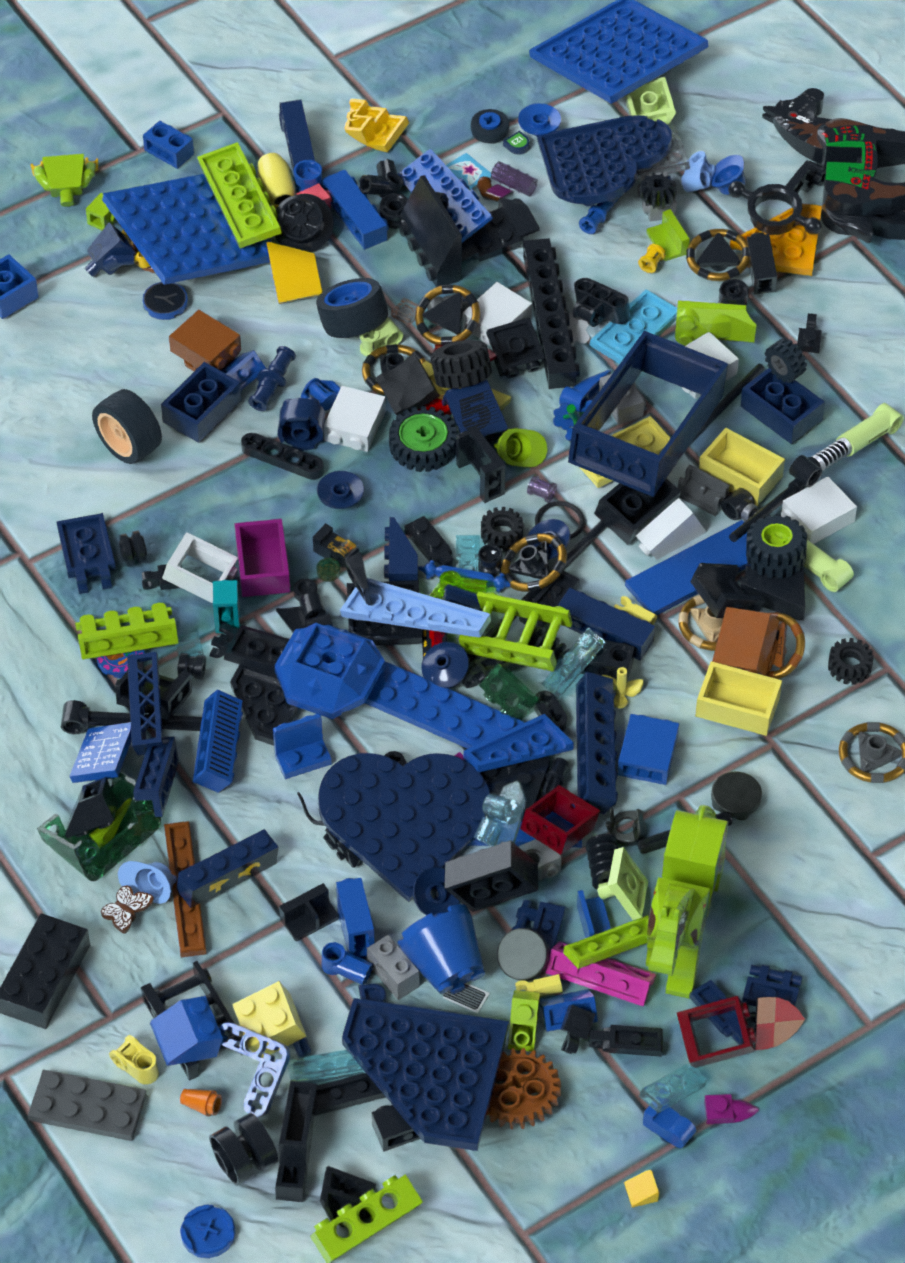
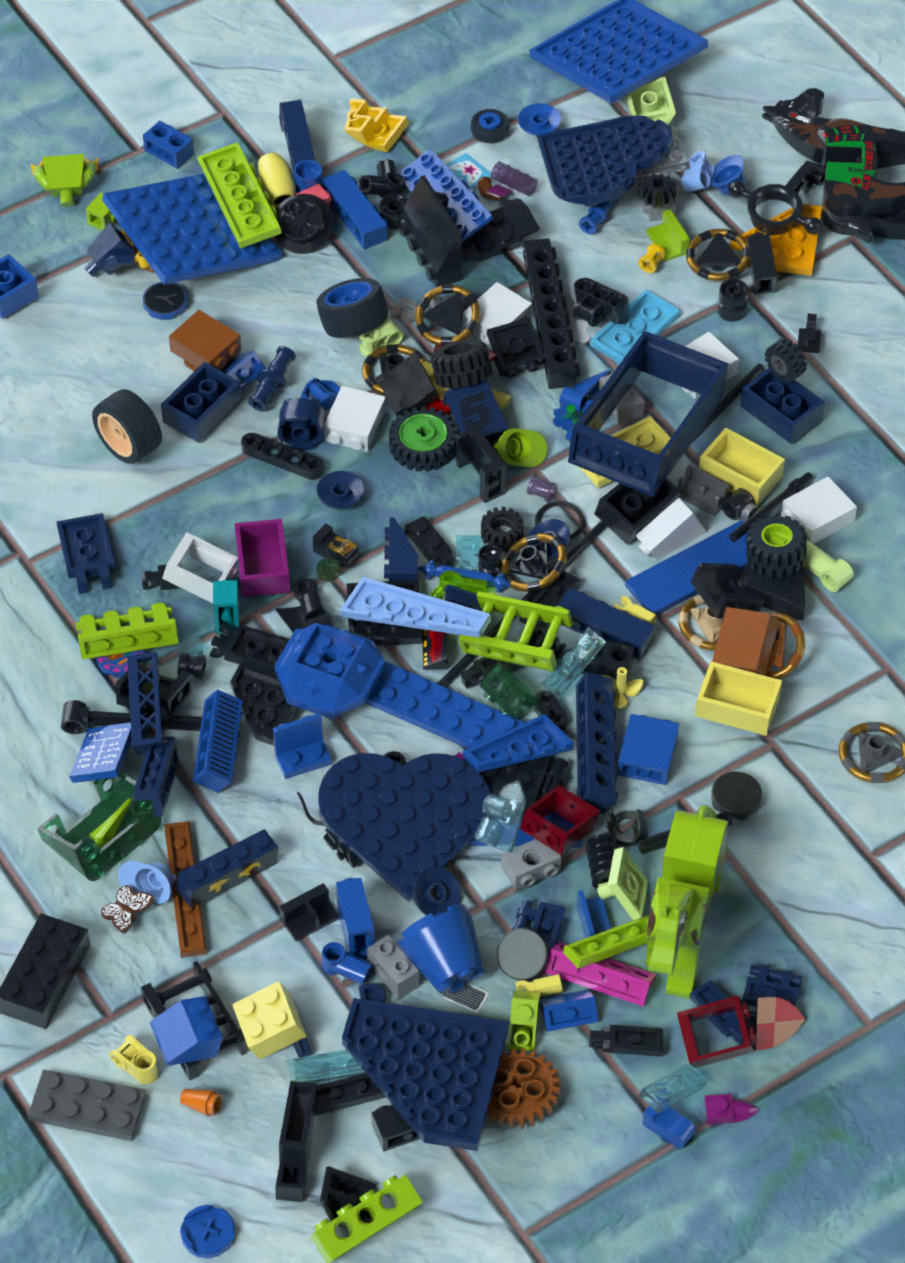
black slope [65,777,118,839] -> none
black wheel [119,530,147,567] -> none
black wheel [209,1112,279,1186] -> none
beam [219,1022,291,1117] -> none
yellow slope [267,242,323,304] -> none
black slope [345,553,371,605] -> none
dark blue dish [421,642,469,689] -> none
black brick [445,840,538,912] -> none
tile [503,130,529,154] -> none
black plate [560,1005,596,1054] -> none
yellow slope [624,1170,659,1208] -> none
lime slope [675,300,756,346] -> none
piece [789,403,904,487] -> none
black tyre [828,638,874,685] -> none

